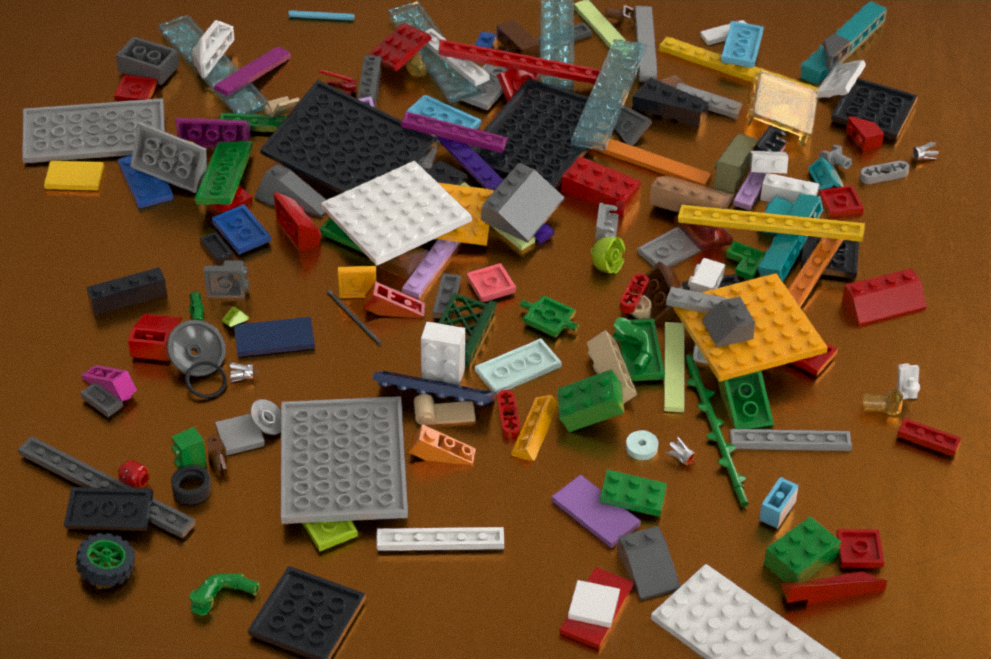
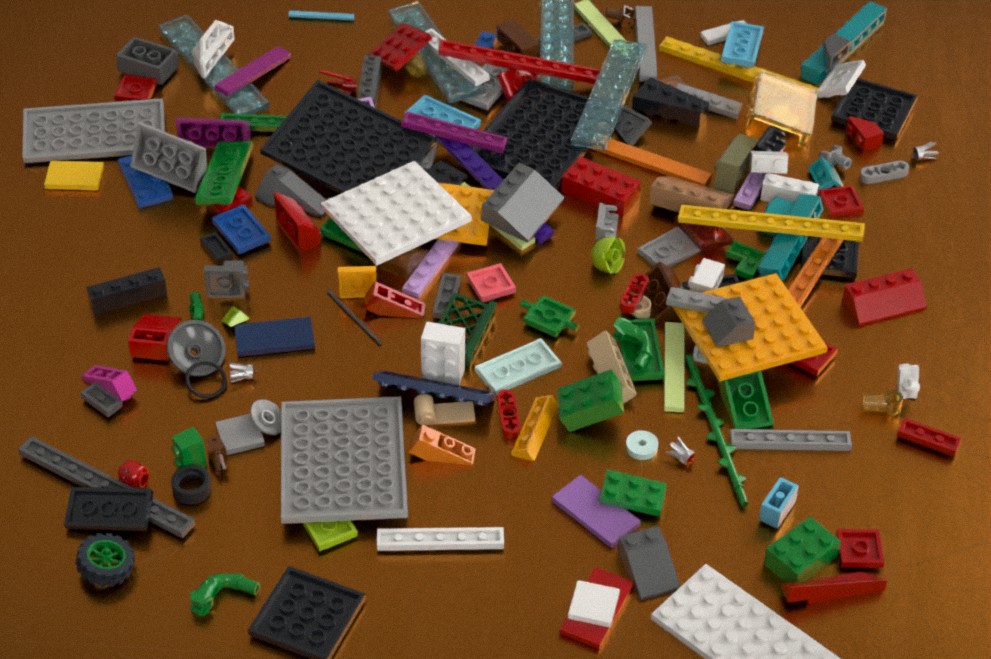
tan door [264,96,299,118] -> none

